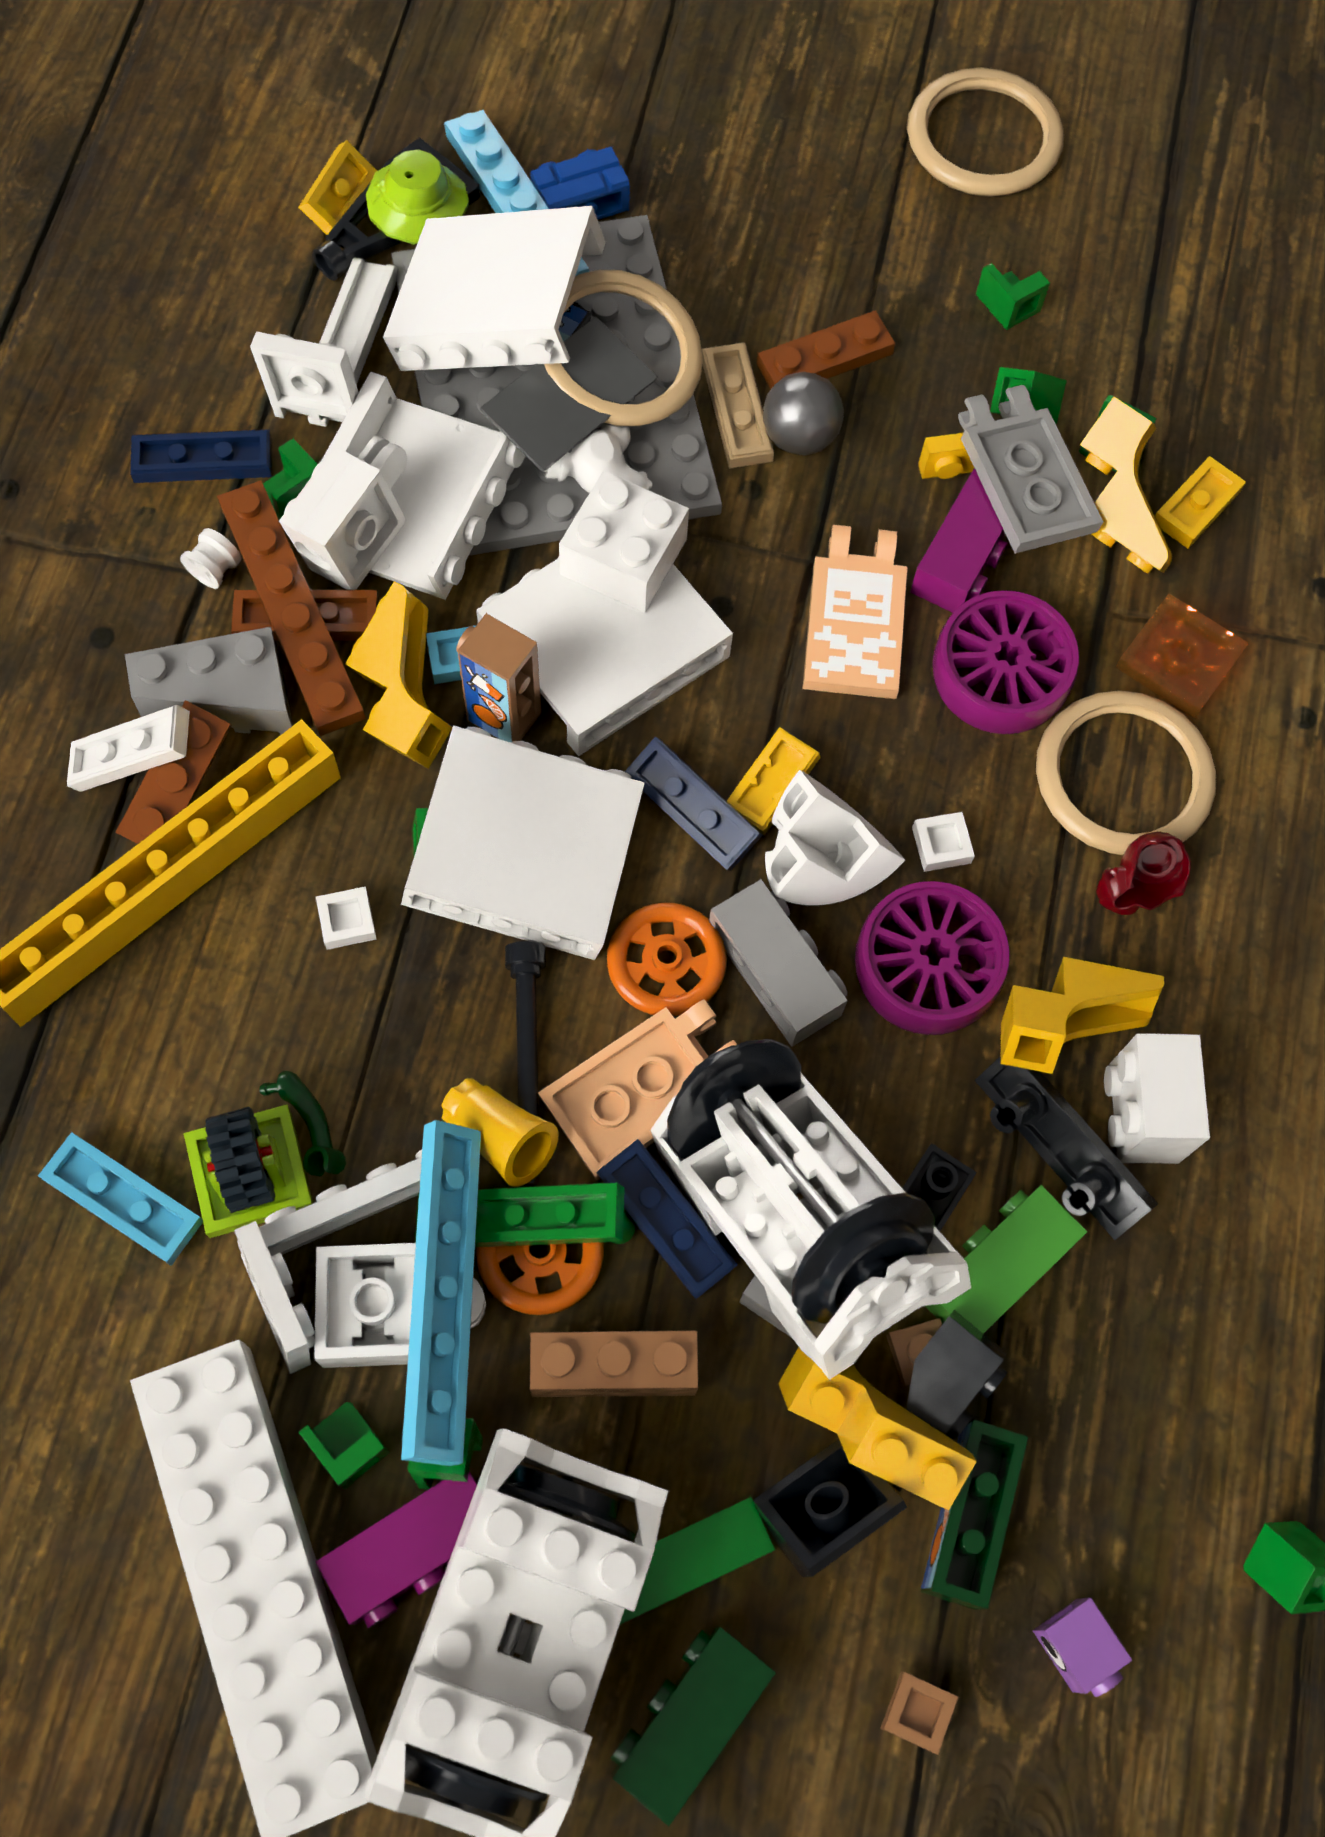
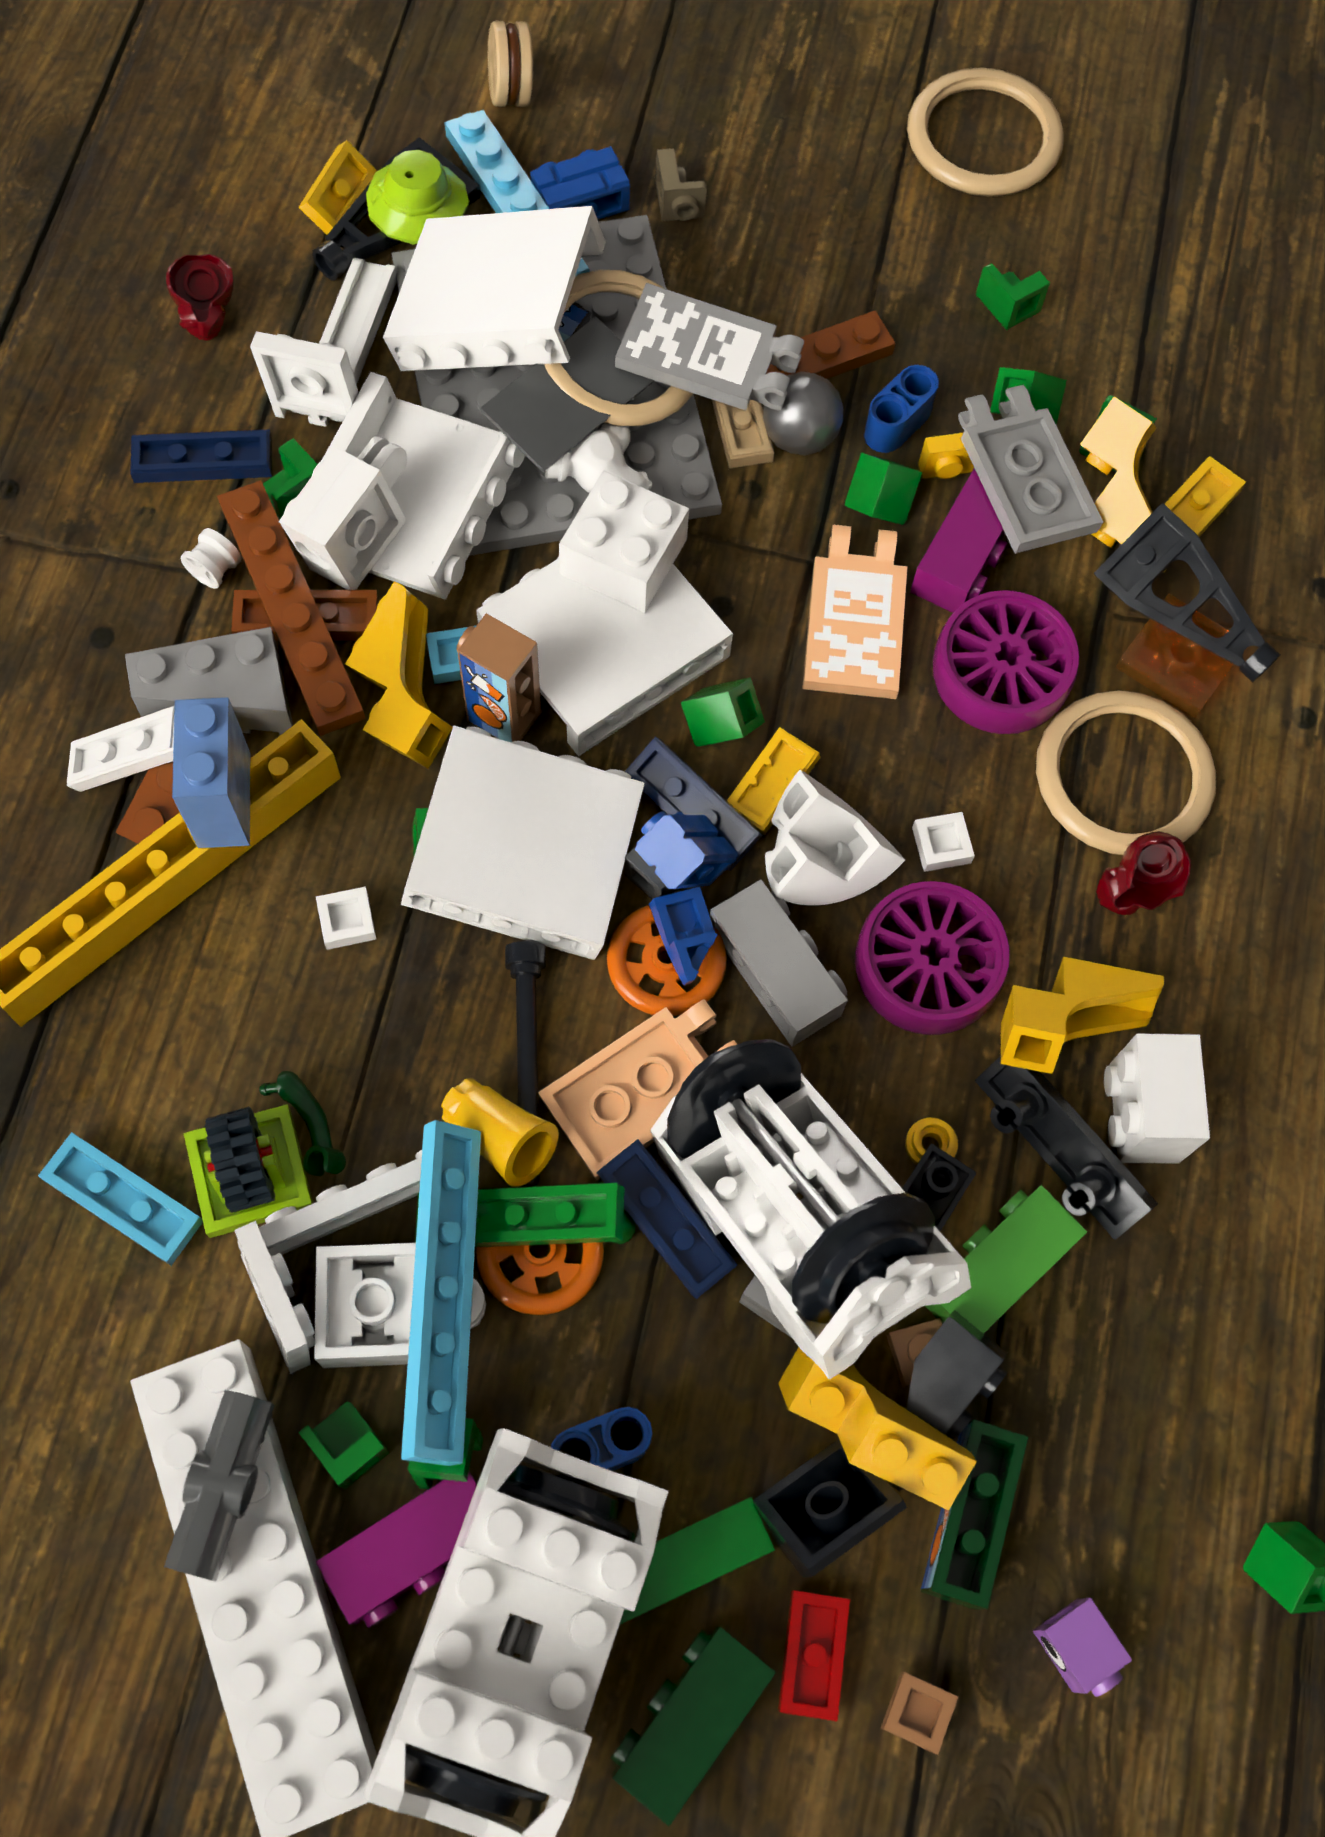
medium nougat brick [530,1331,698,1397] -> none
none -> dark grey piece [164,1390,275,1581]
none -> dark red hair [166,254,234,341]
none -> medium blue brick [172,697,251,848]
none -> tan head [488,21,533,107]
none -> blue beam [550,1407,652,1484]
none -> light grey tile [615,283,804,411]
none -> dark grey plate [625,846,674,899]
none -> brick [635,811,738,889]
none -> blue slope [649,886,718,985]
none -> dark tan bracket [655,148,707,221]
none -> green panel [680,677,765,746]
none -> red plate [778,1590,850,1722]
none -> green panel [845,452,922,525]
none -> blue beam [864,365,939,453]
none -> yellow plate [905,1117,958,1165]
none -> black plate [1094,503,1281,683]

